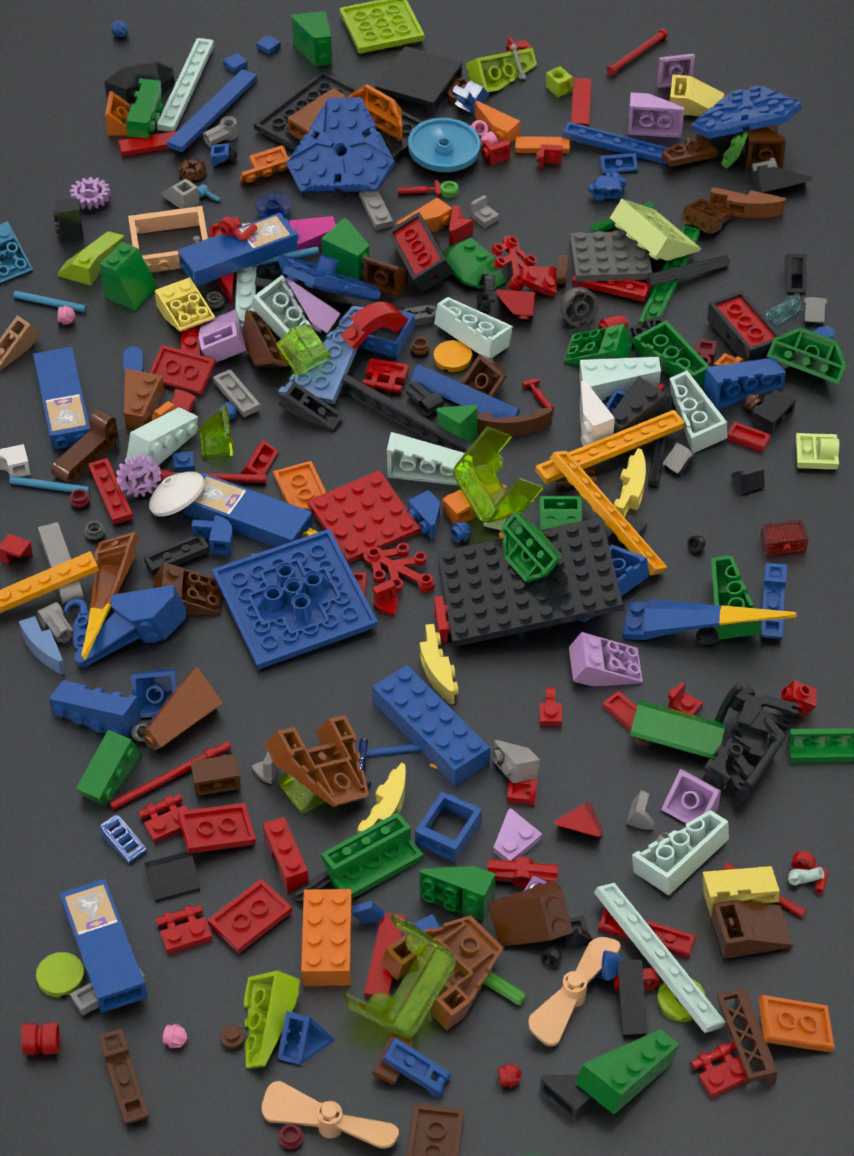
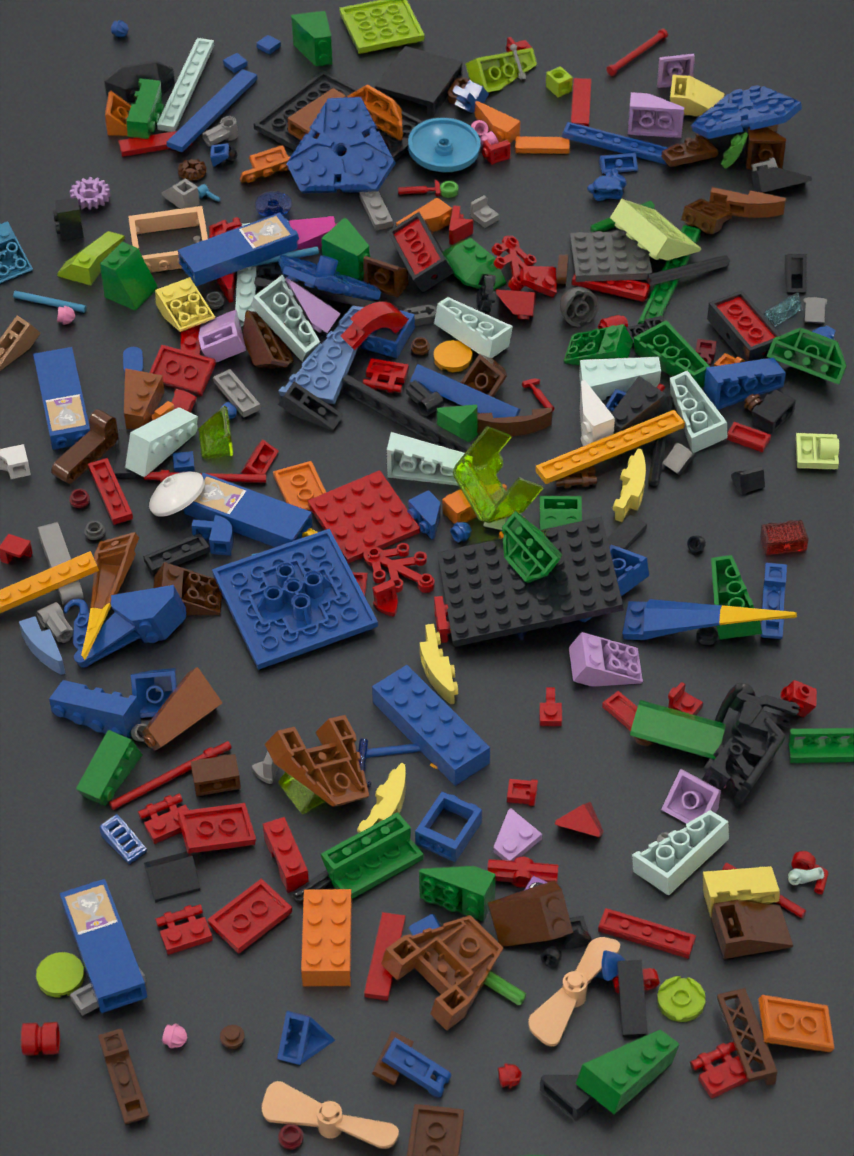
dark azure bar [9,476,90,494] -> none
lavender gear [116,454,161,497] -> none
red plate [218,216,258,241] -> none
lime wedge [244,971,300,1069] -> none
clear neon green slope [276,324,331,376] -> none
clear neon green windscreen [344,914,456,1038] -> none
blue tile [352,900,384,925] -> none
light grey slope [491,740,540,783] -> none
red bracket [536,144,563,170] -> none
light orange plate [550,451,668,575] -> none
light aqua tile [594,883,725,1033] -> none
light grey tile [626,790,654,830] -> none

